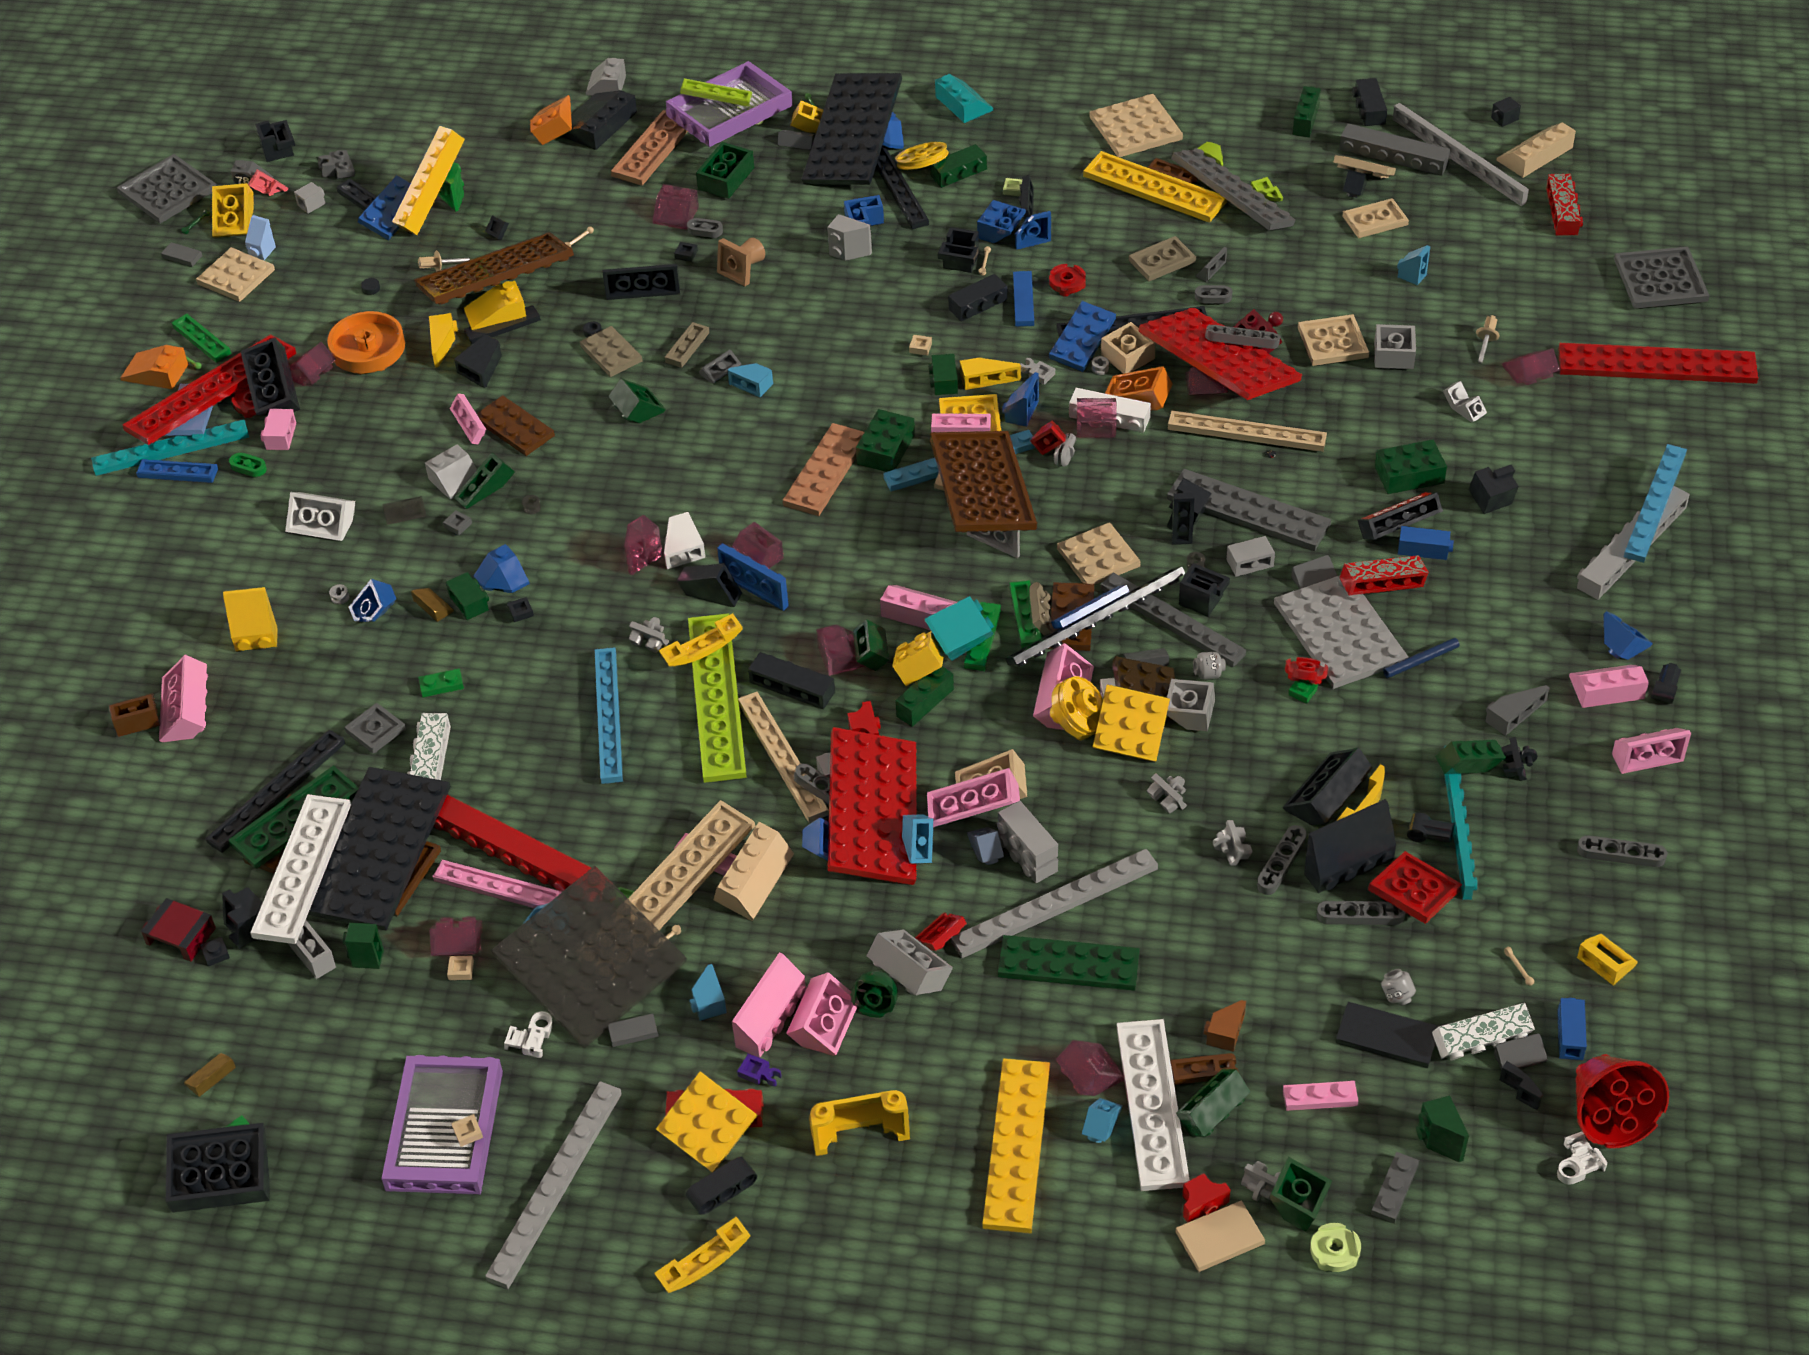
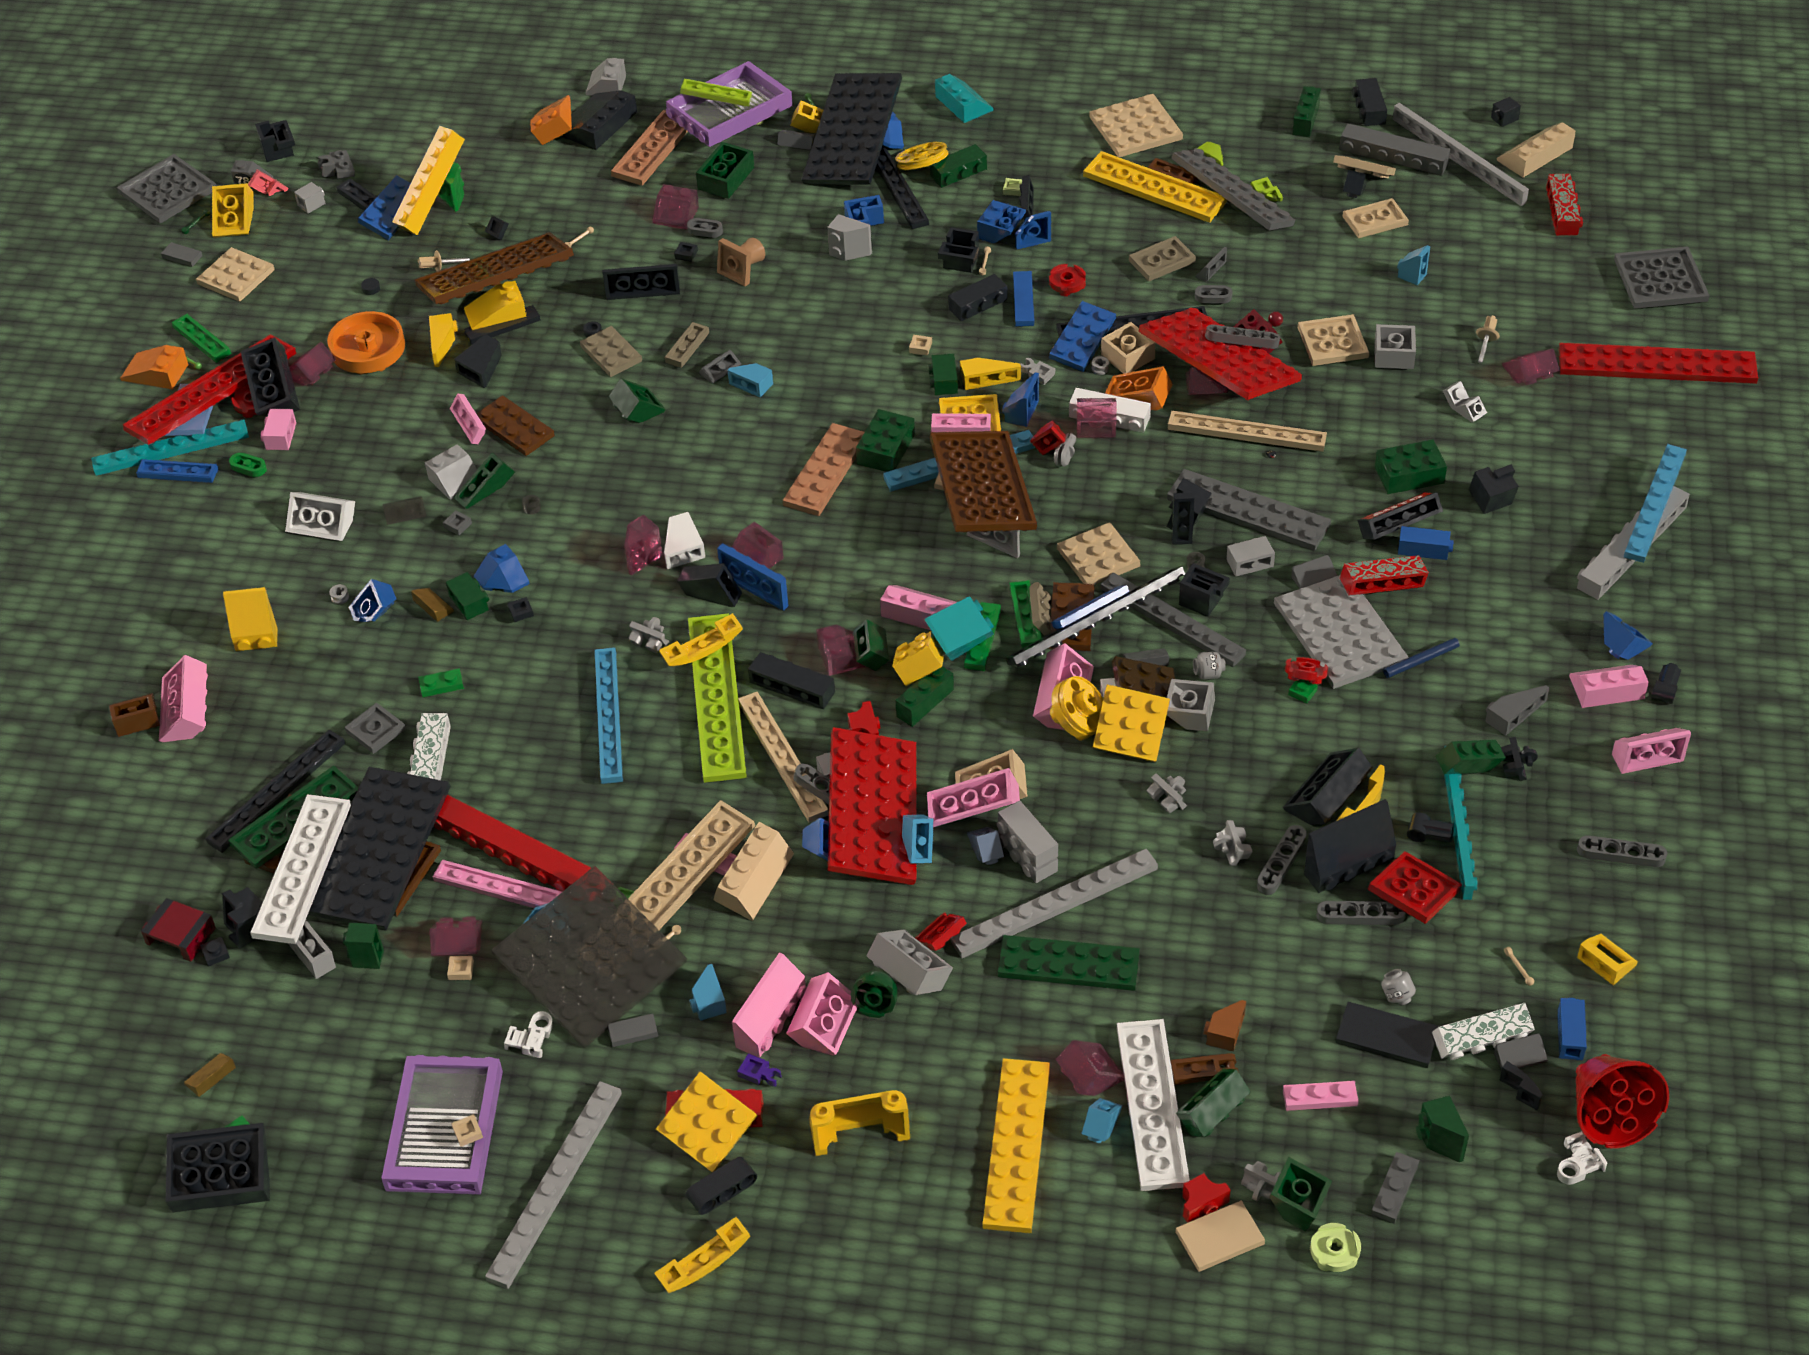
light blue slope [245,215,276,260] -> none

